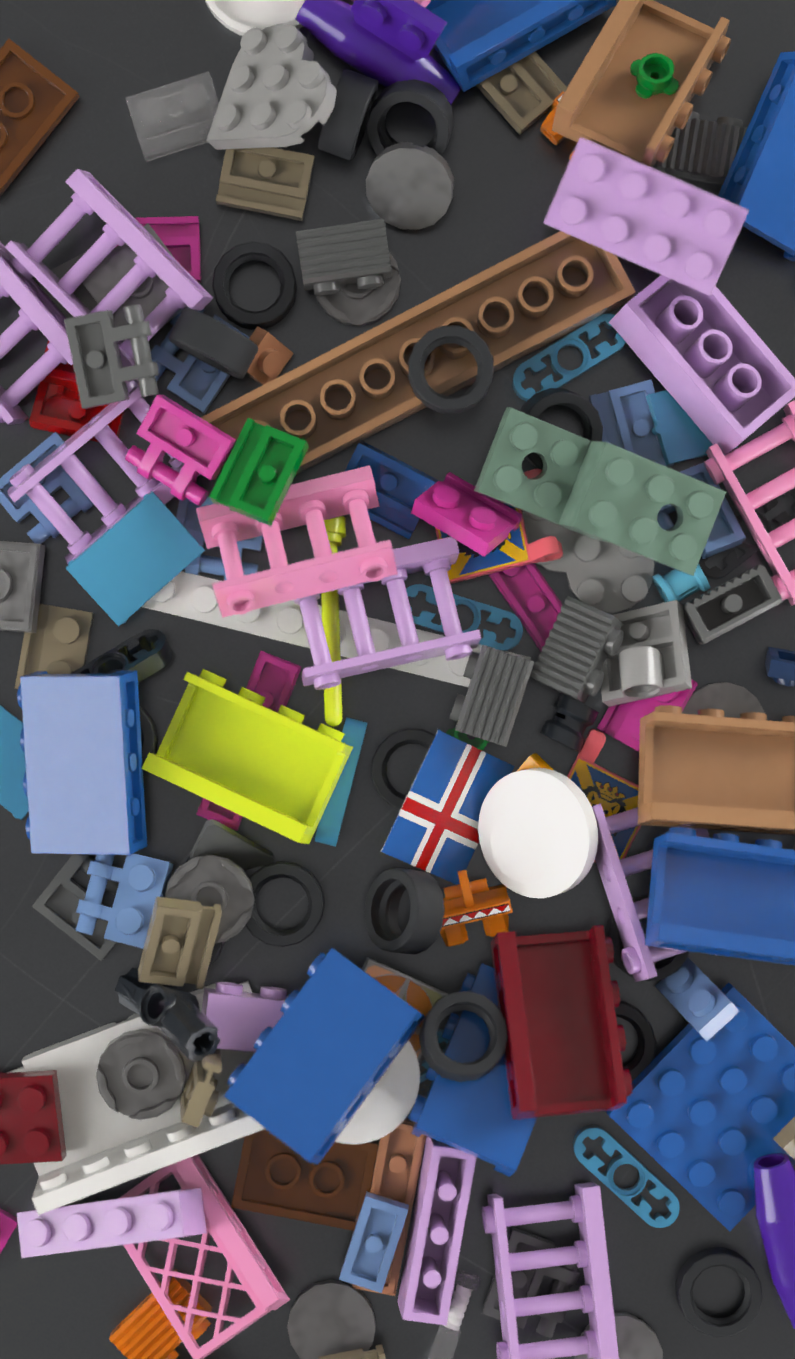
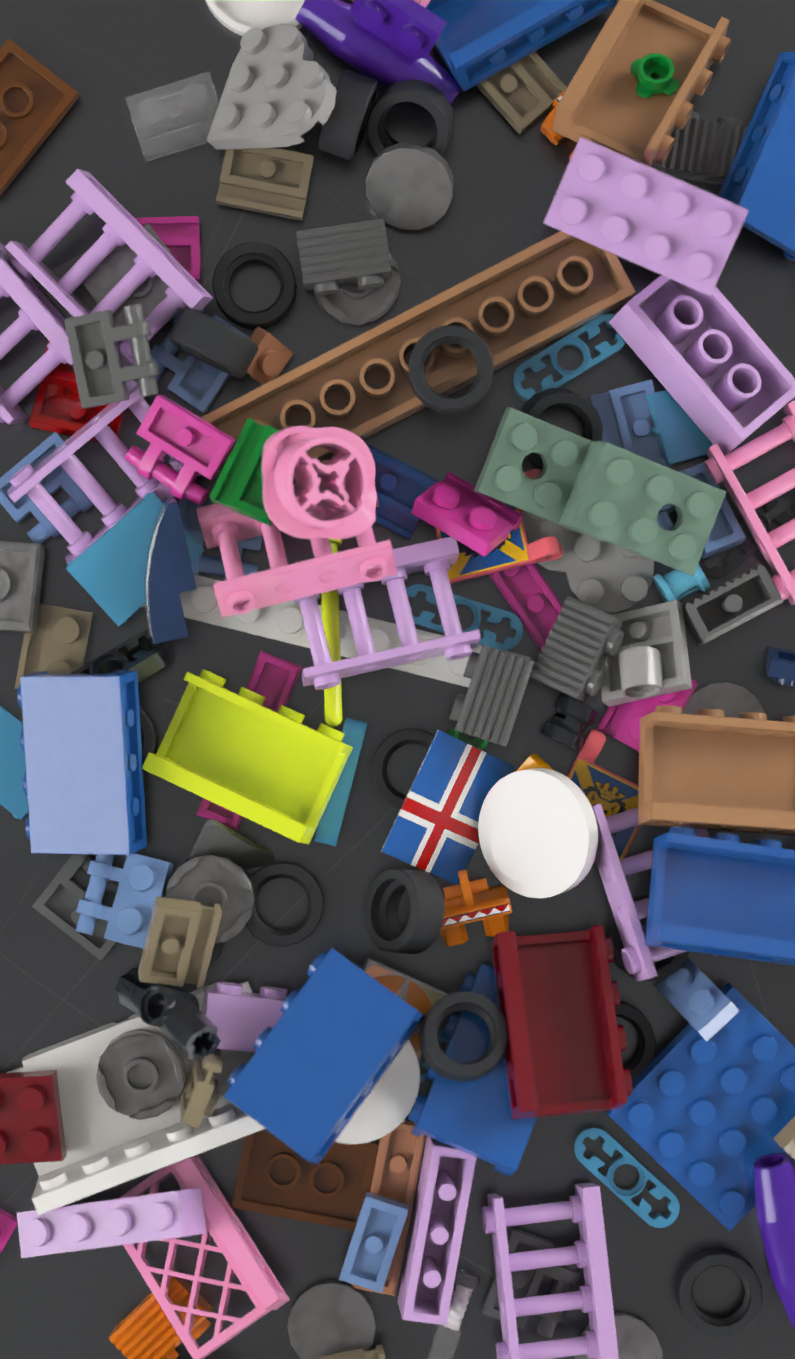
none -> dark blue slope [145,496,197,644]
none -> bright pink piece [262,426,376,539]

